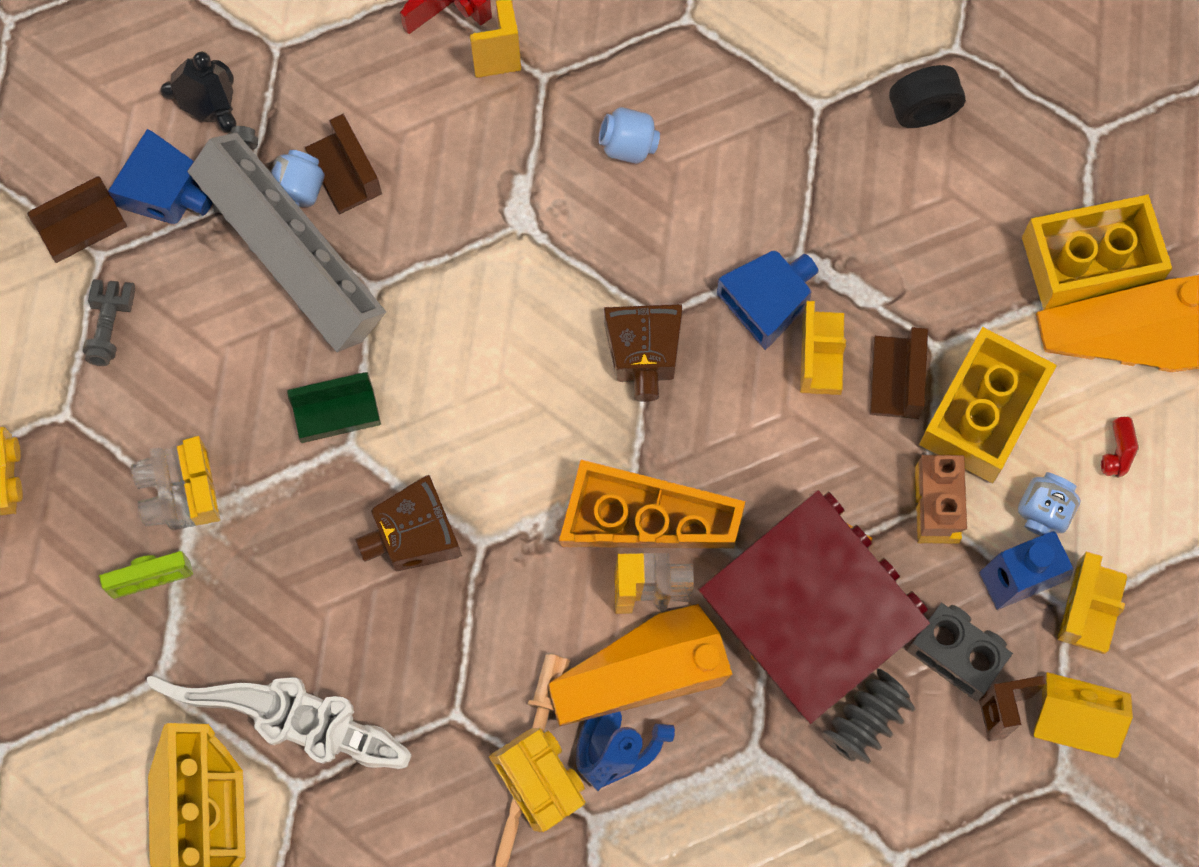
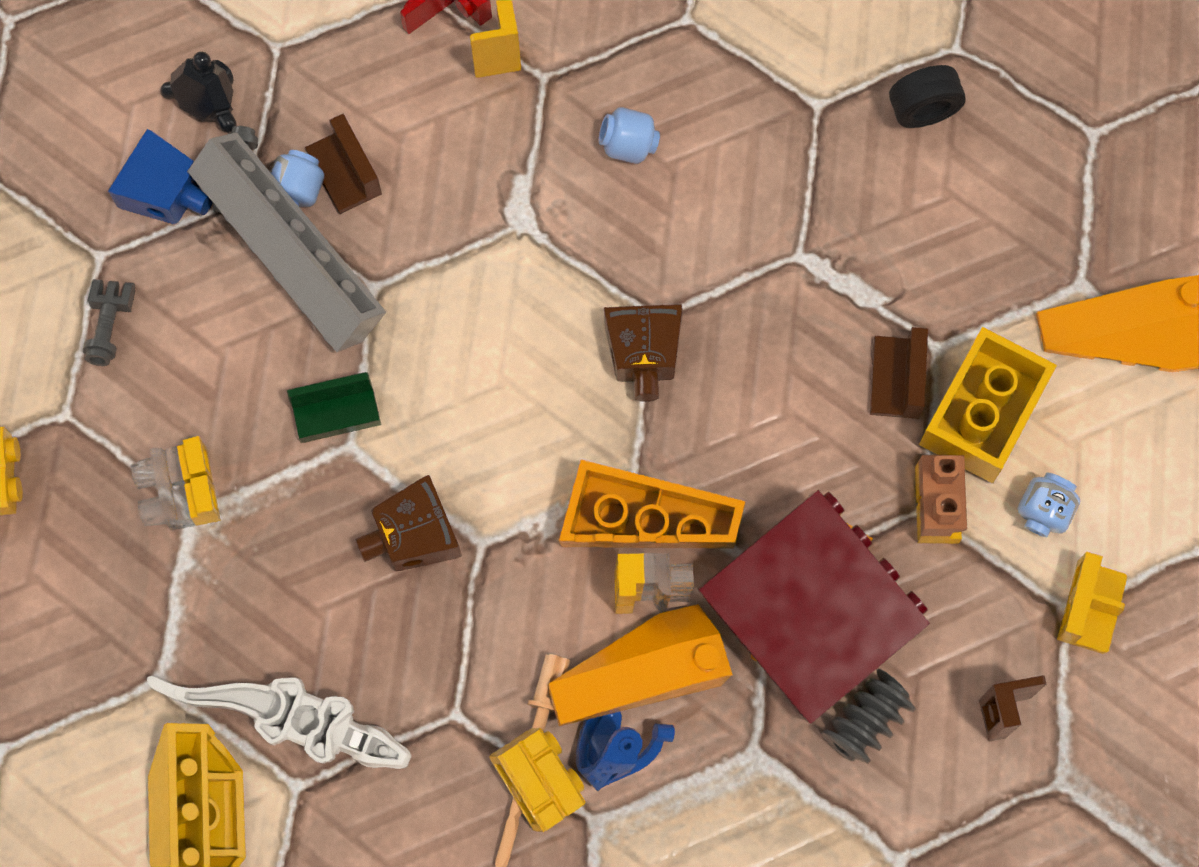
reddish brown panel [27,176,128,263] -> none
lime plate [99,551,193,599] -> none
blue torso [717,251,819,350] -> none
yellow panel [800,300,846,395] -> none
dark grey brick [907,602,1013,702] -> none
blue torso [979,531,1074,610] -> none
yellow brick [1022,194,1172,310] -> none
yellow panel [1034,672,1133,758] -> none
red arm [1101,416,1139,478] -> none

